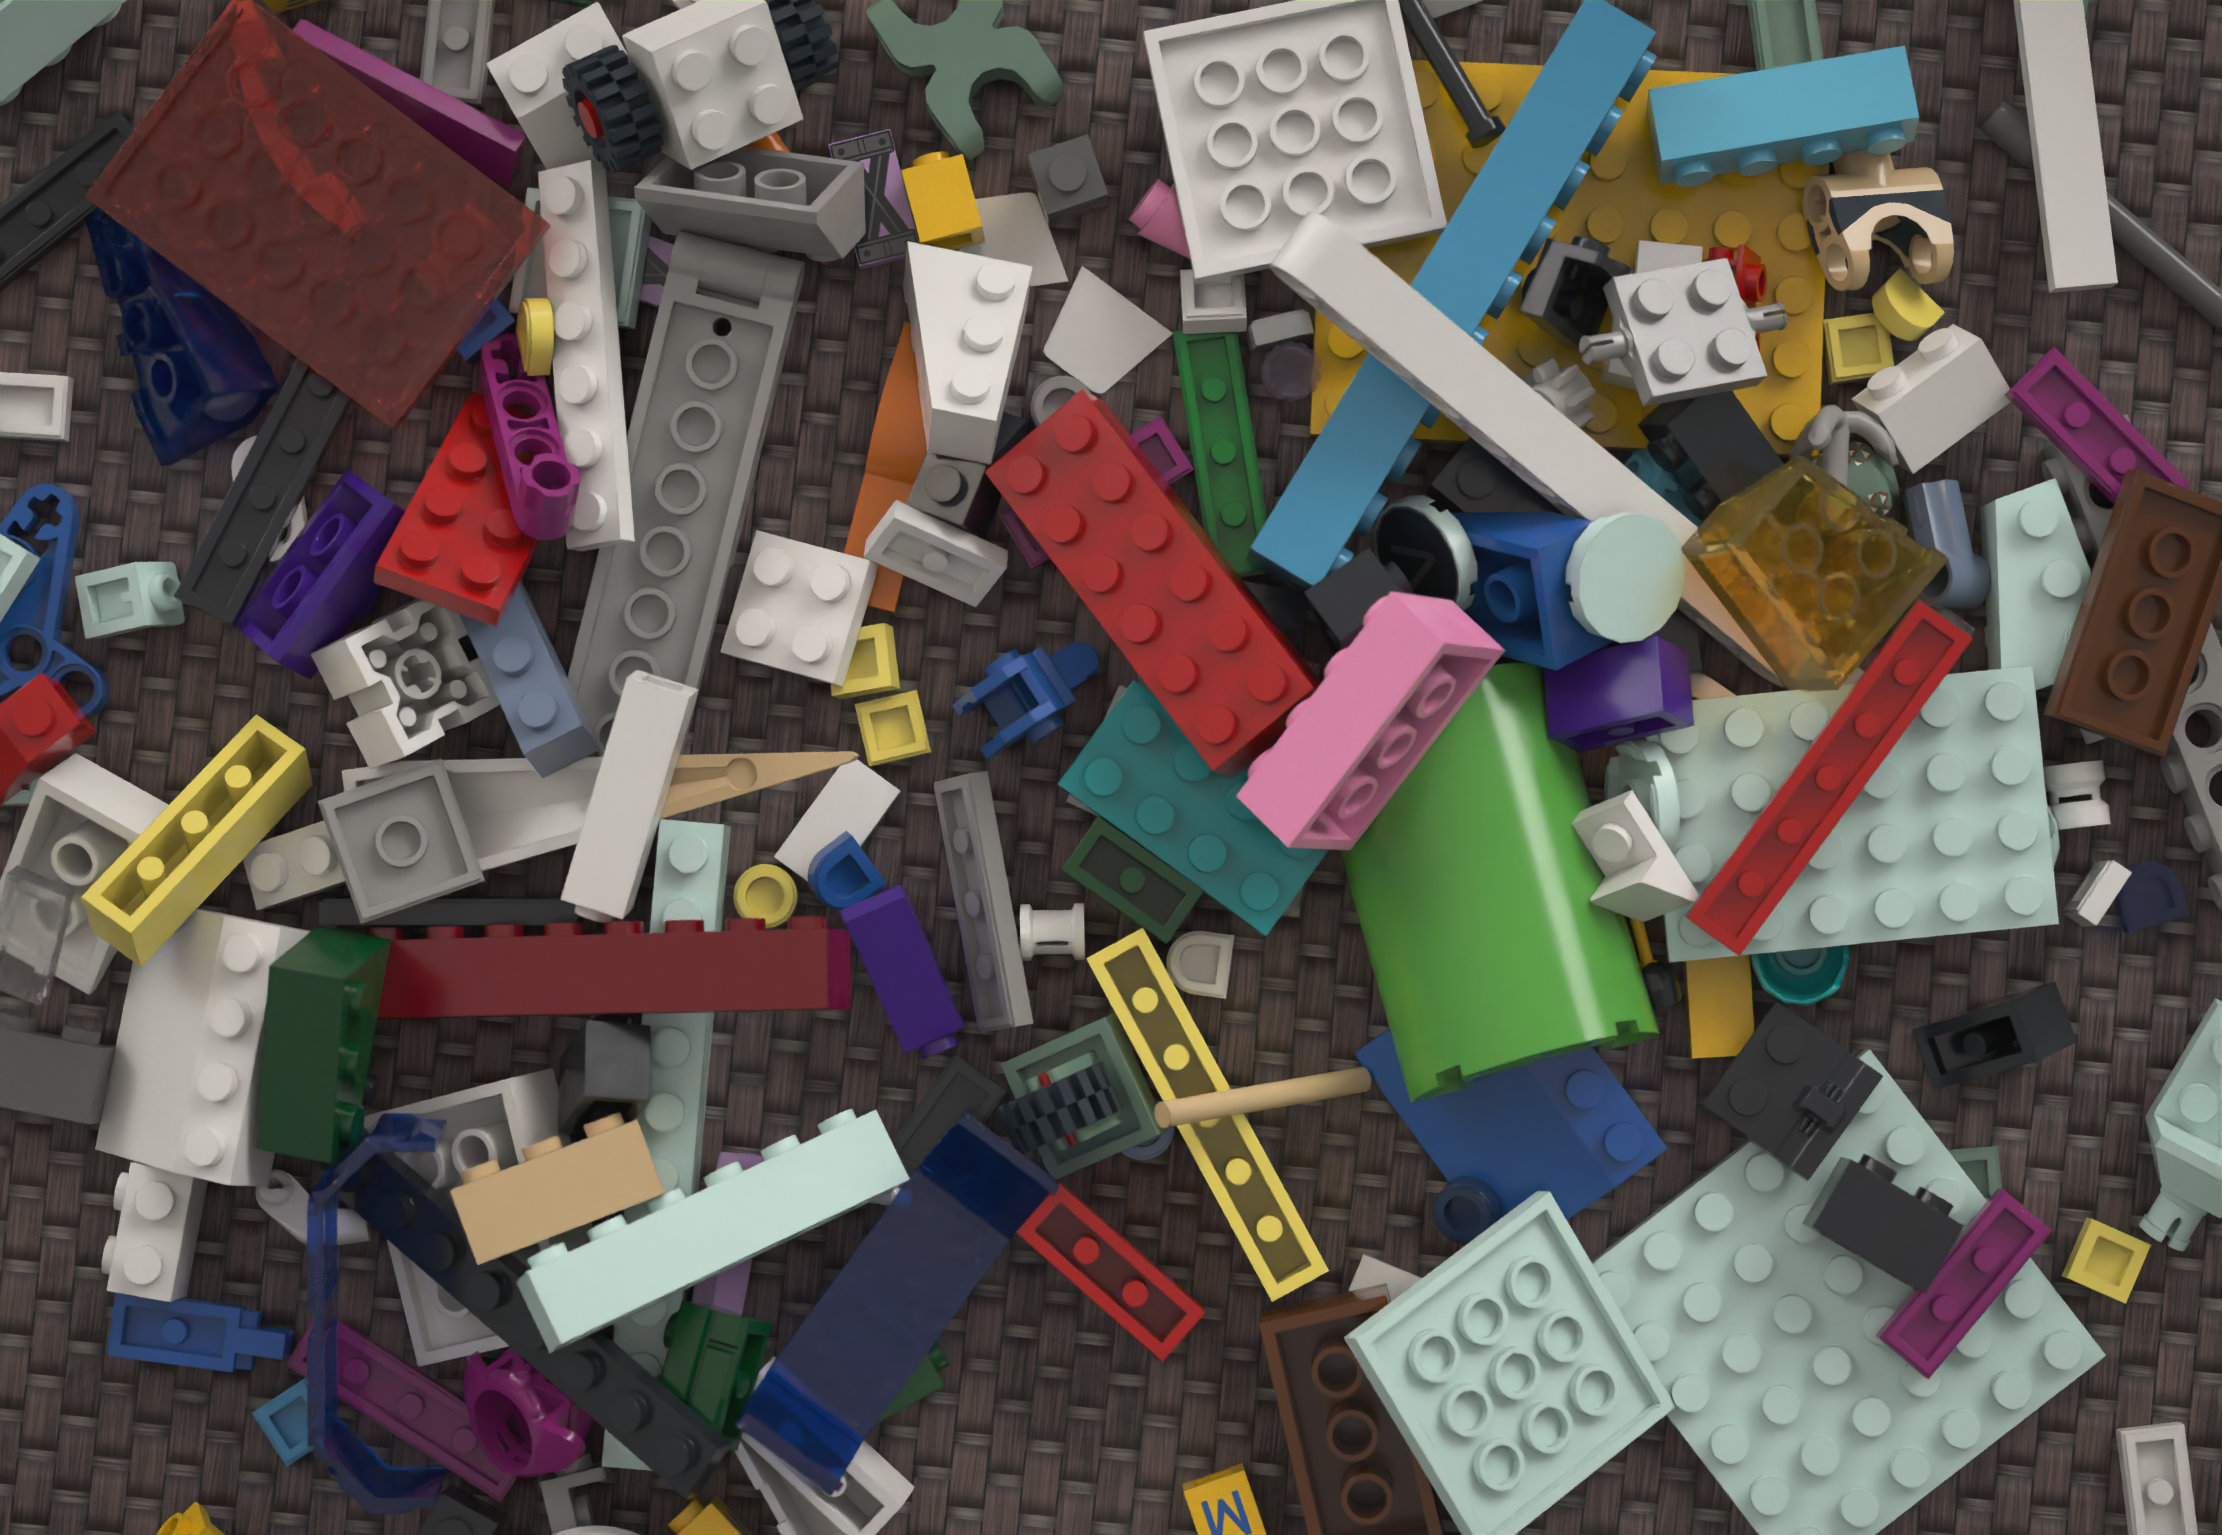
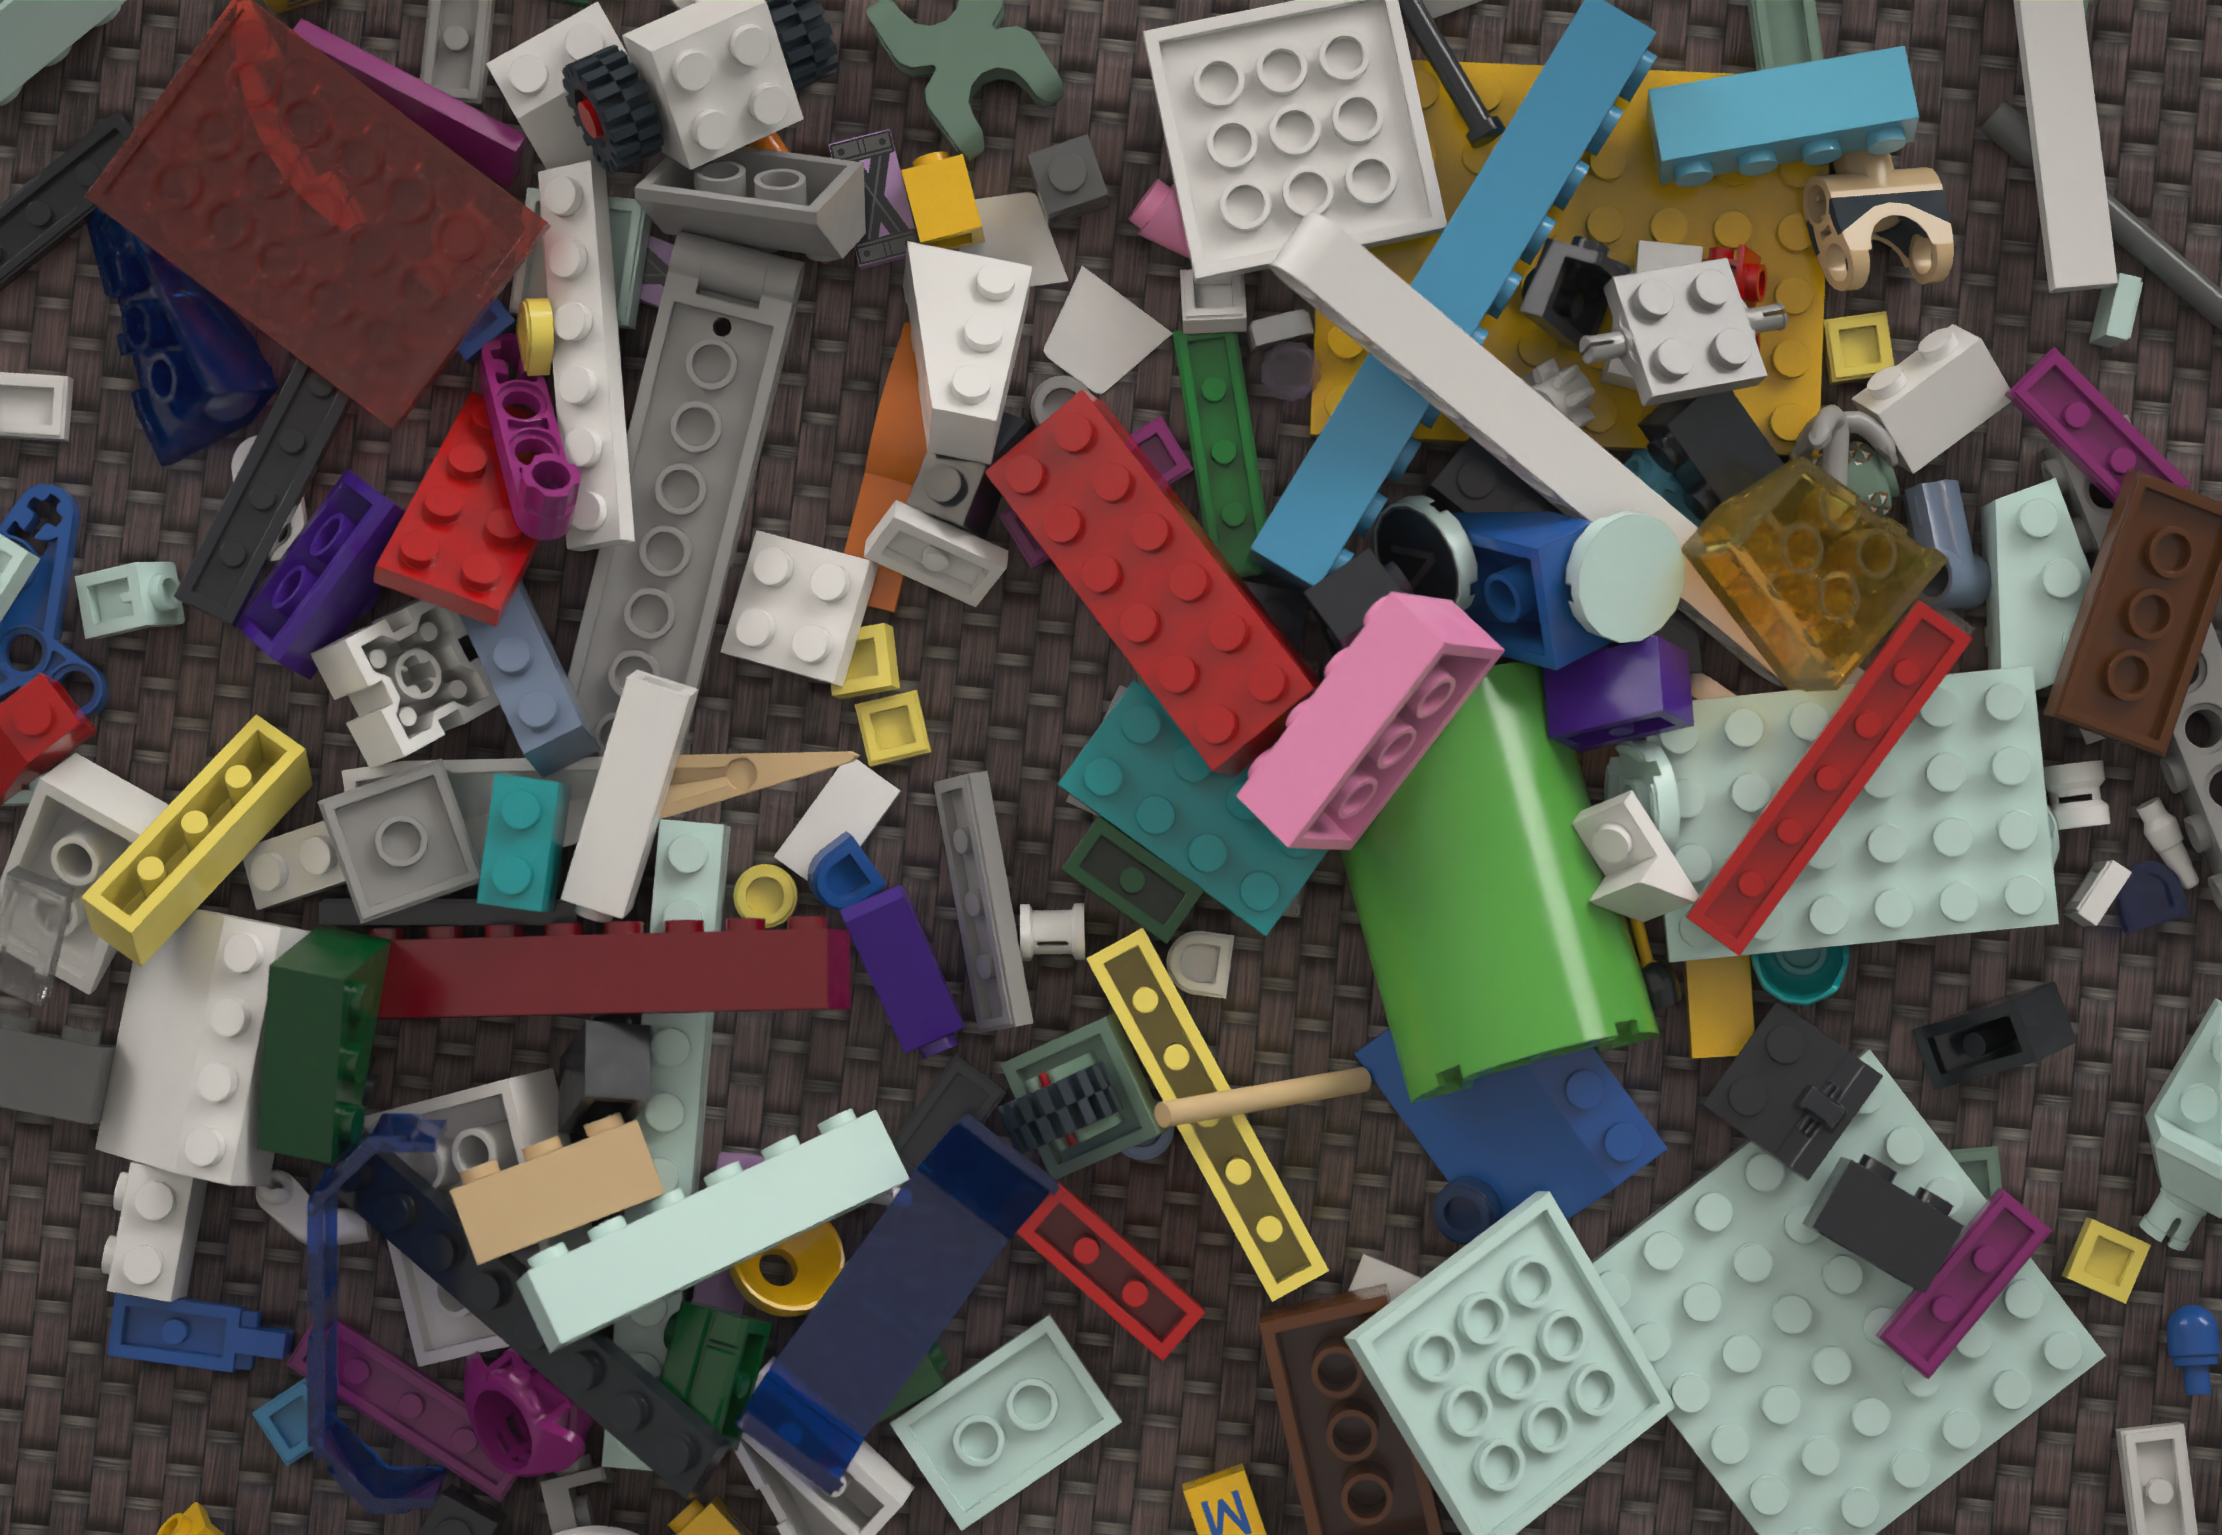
blue hinge [952,641,1101,759] -> none
light yellow tile [1872,268,1945,341] -> none
none -> teal brick [477,773,572,912]
none -> yellow piece [729,1222,845,1317]
none -> light aqua plate [890,1313,1122,1531]
none -> light aqua tile [2089,273,2143,348]
none -> white piece [2136,797,2199,889]
none -> blue cylinder [2166,1304,2221,1396]

